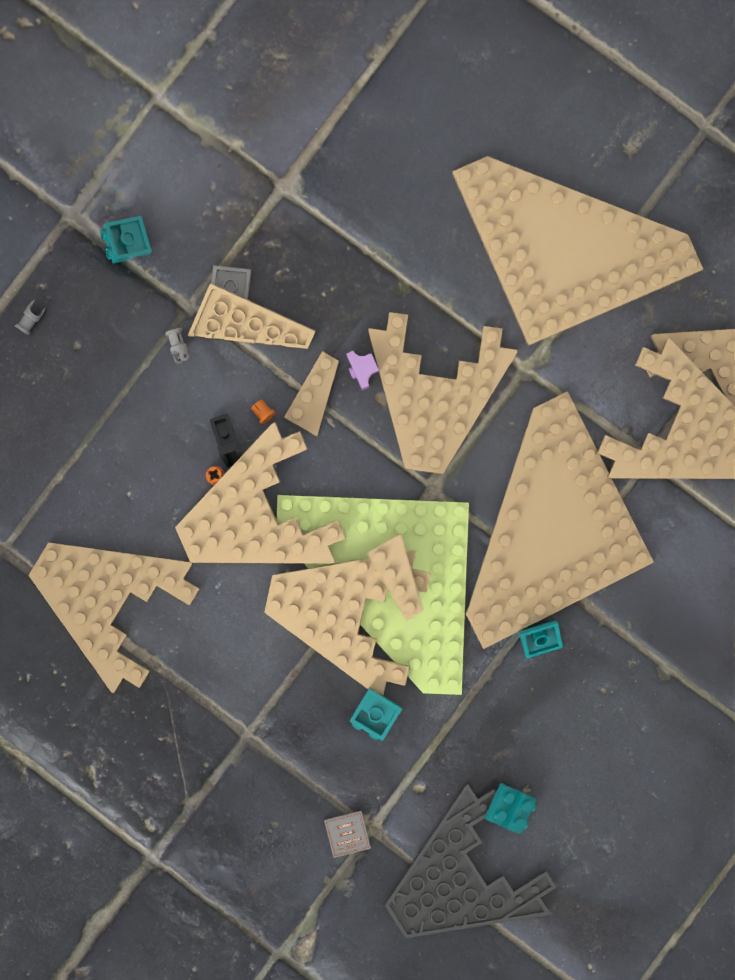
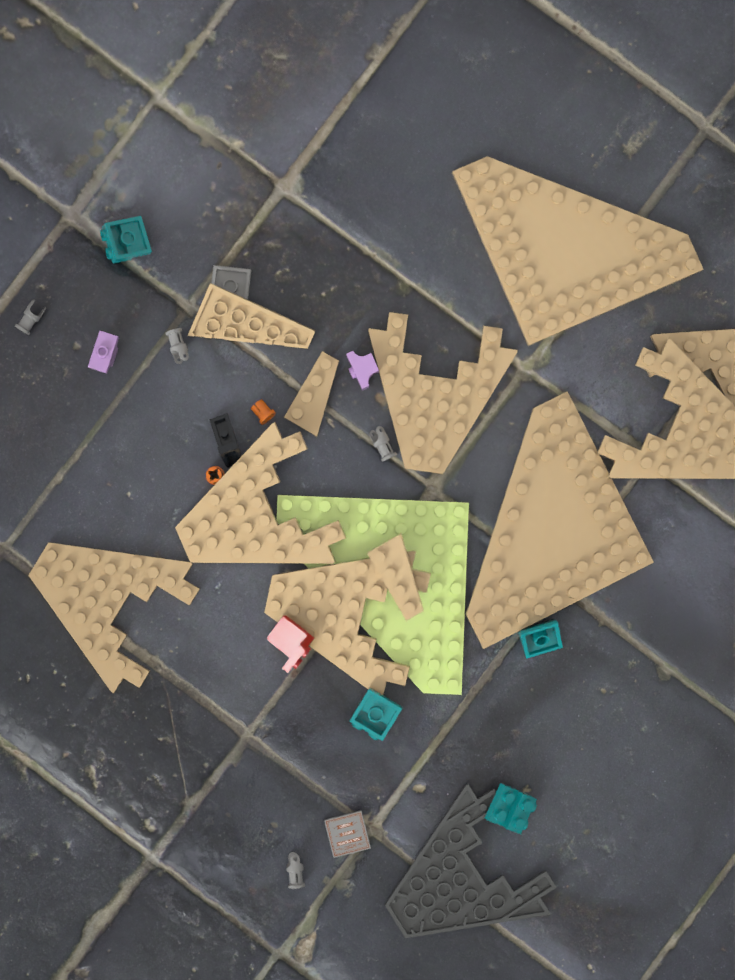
none -> lavender brick [88,331,119,374]
none -> bracket [267,615,315,673]
none -> light grey piece [286,852,305,889]
none -> light grey piece [369,426,397,462]

